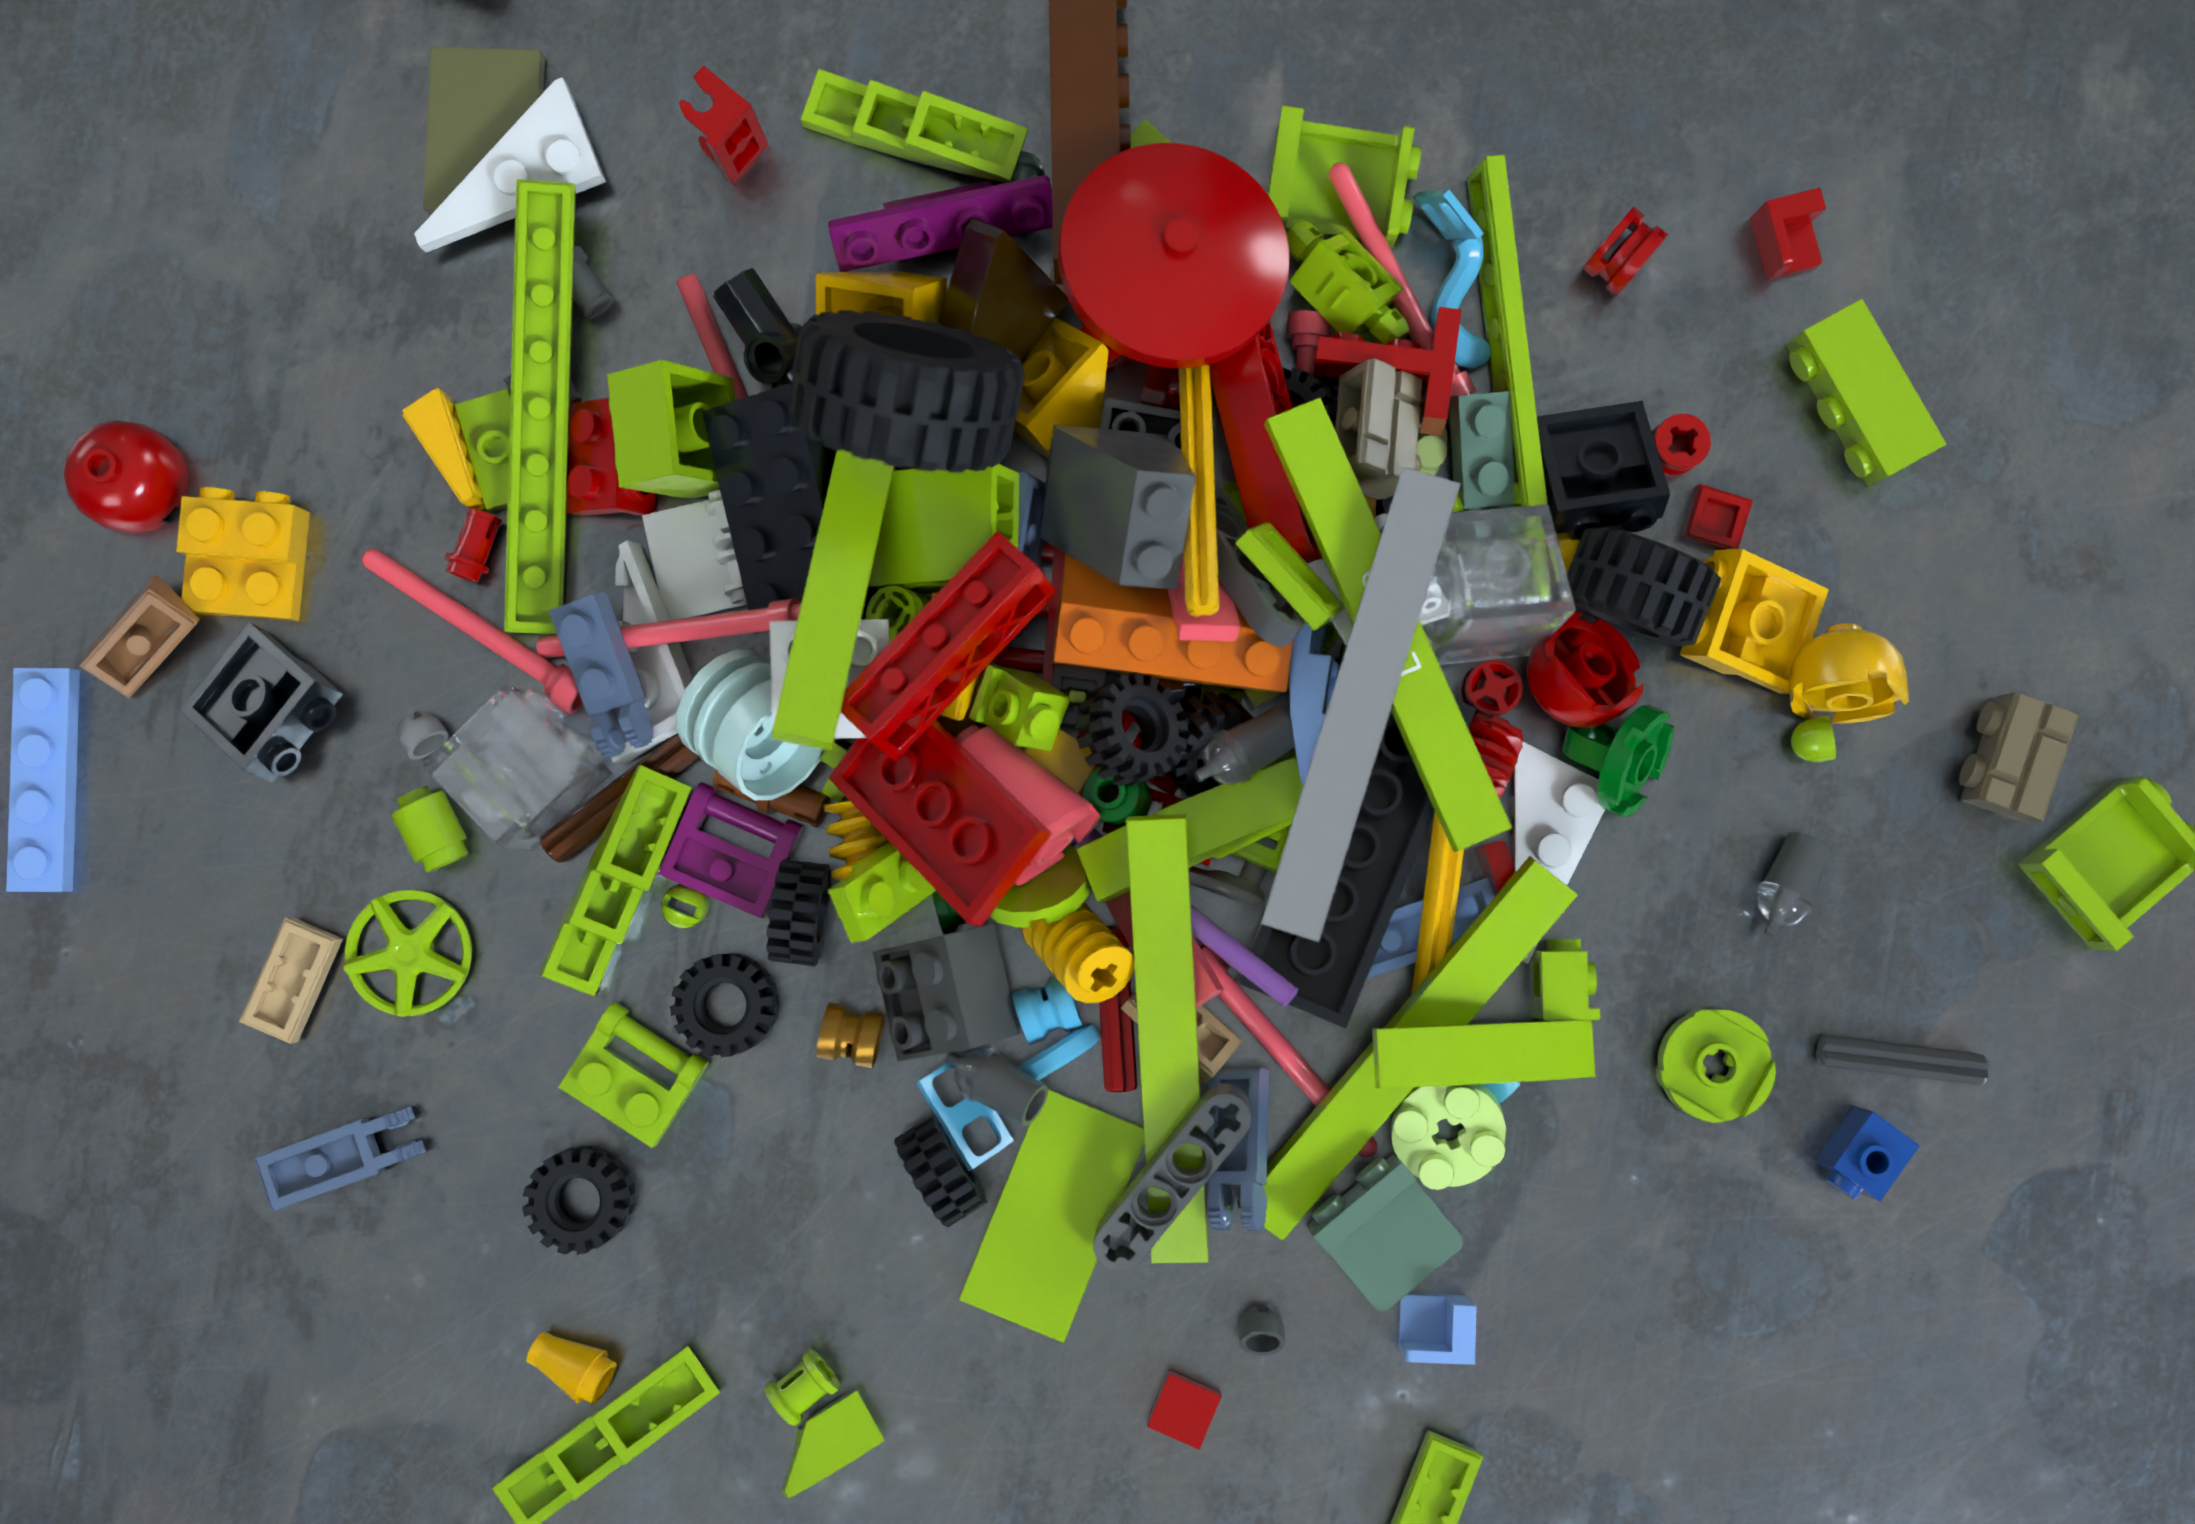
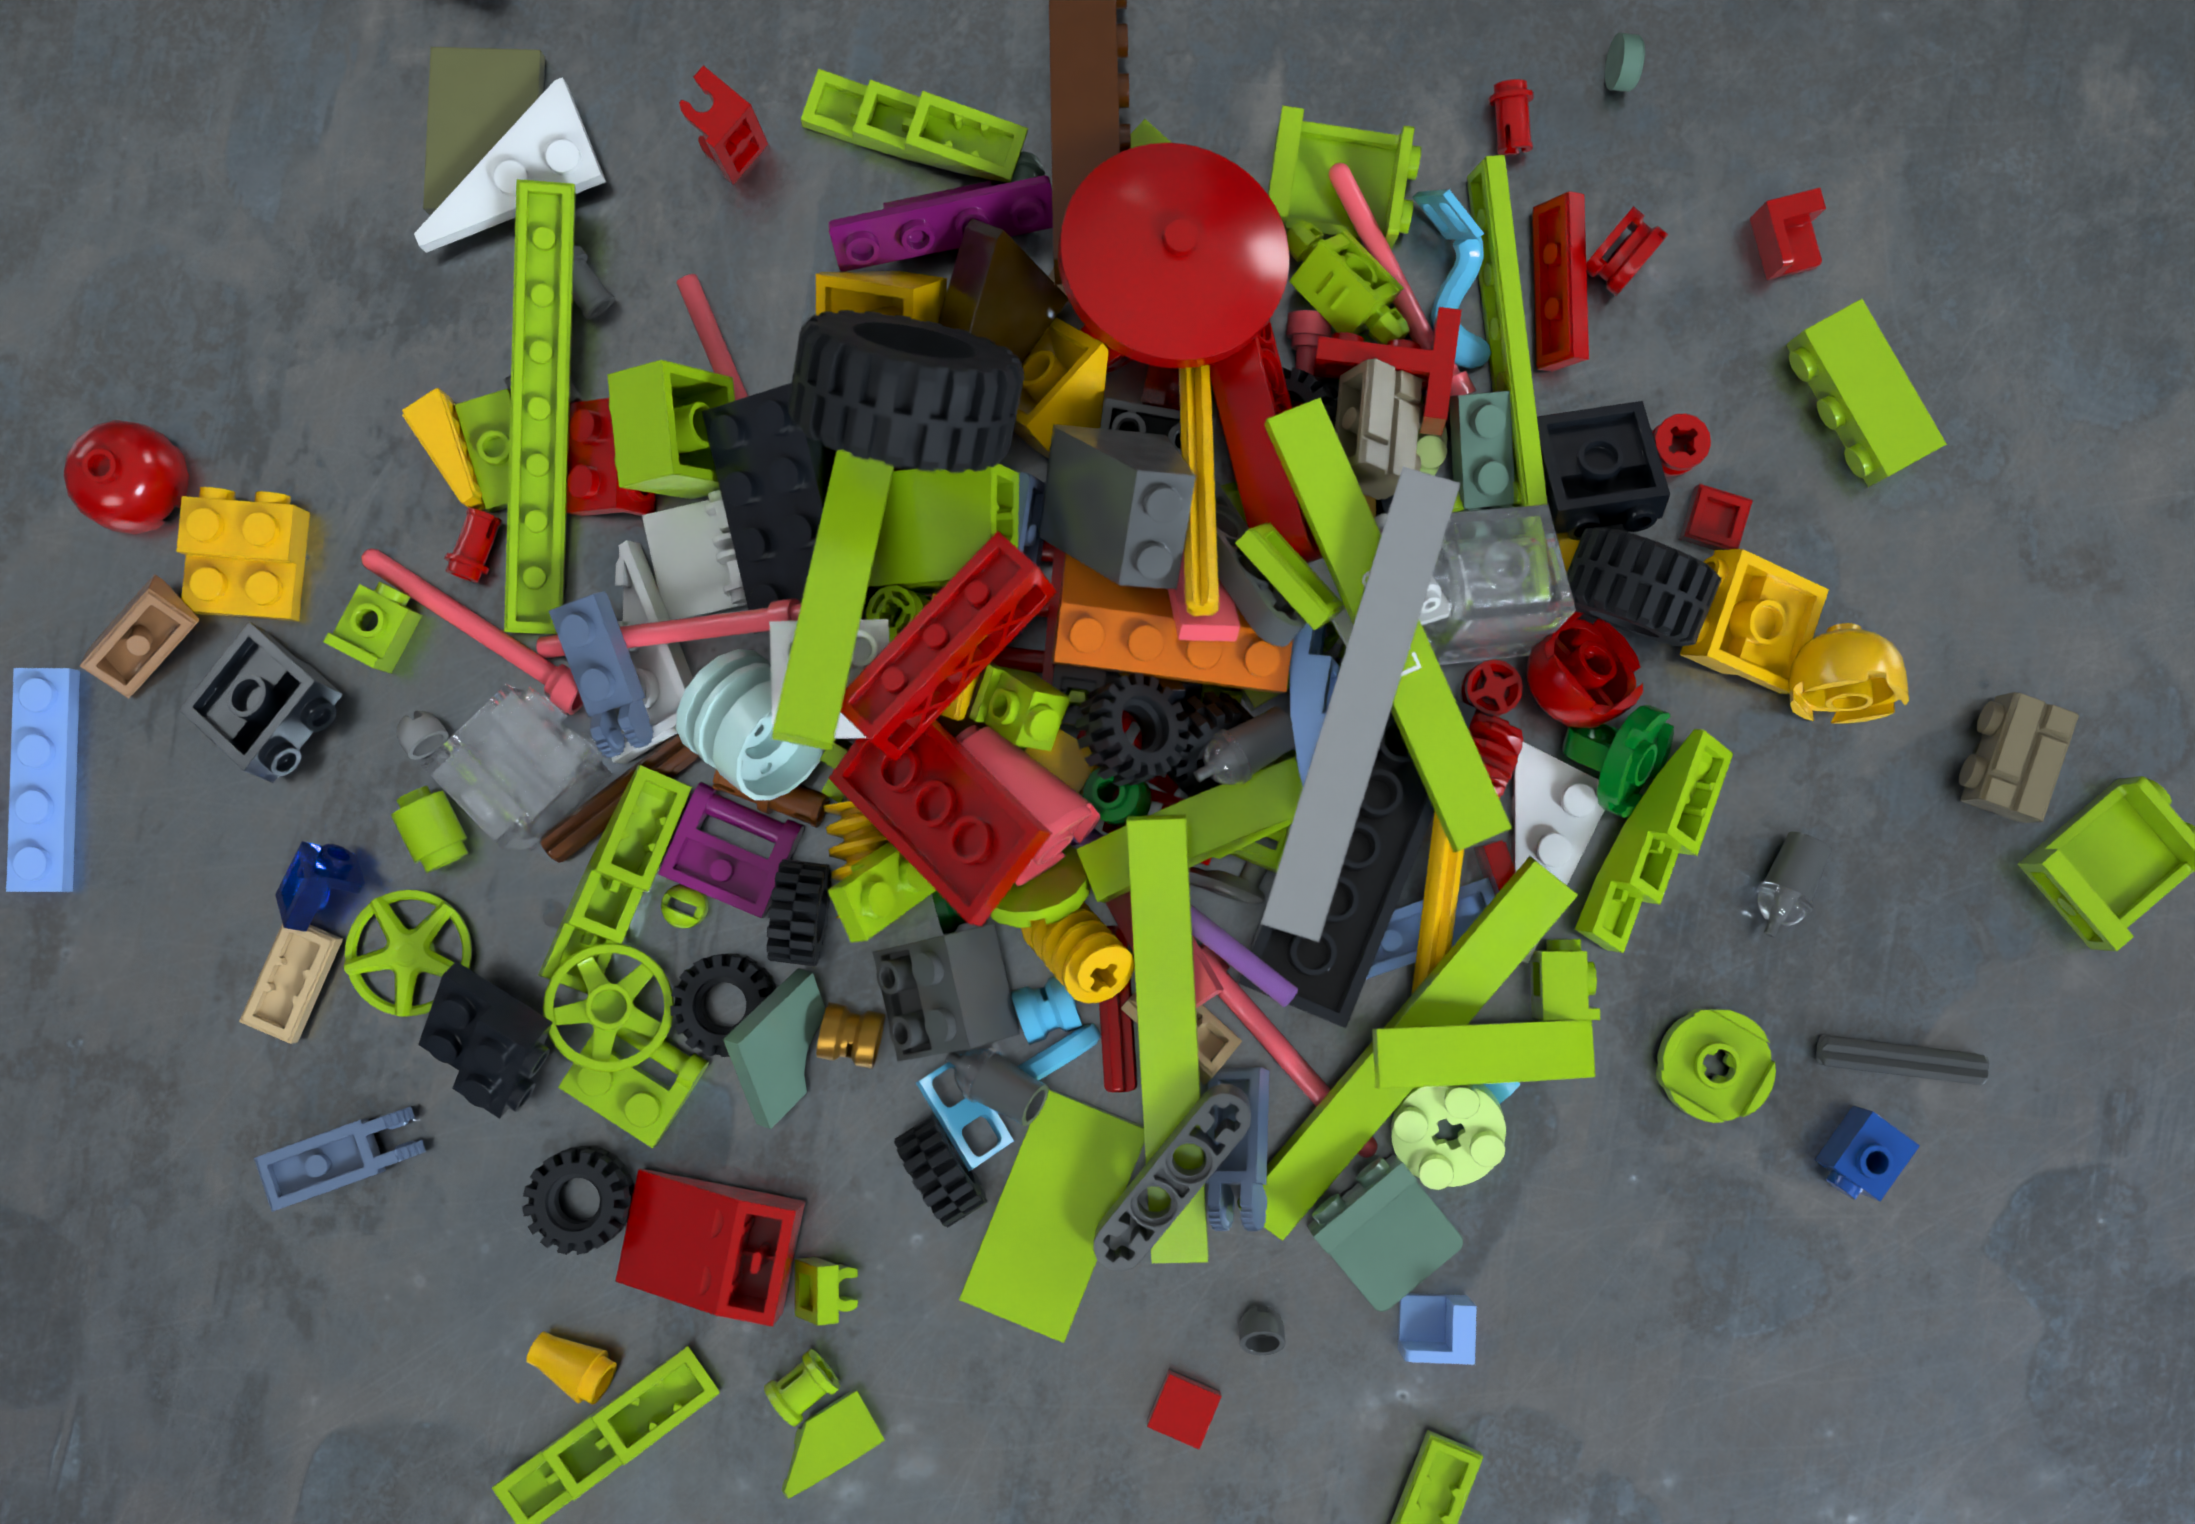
black piece [713,268,802,388] -> none
lime hinge [1791,716,1836,762] -> none
none -> clear blue bracket [275,841,365,932]
none -> lime brick [323,581,423,673]
none -> black plate [418,961,553,1119]
none -> lime wheel [543,943,674,1072]
none -> red slope [615,1168,805,1327]
none -> sand green tile [723,968,826,1129]
none -> lime tile [795,1257,858,1326]
none -> red pin [1489,79,1534,155]
none -> red tile [1533,191,1589,372]
none -> lime slope [1574,729,1733,953]
none -> sand green tile [1605,32,1645,92]

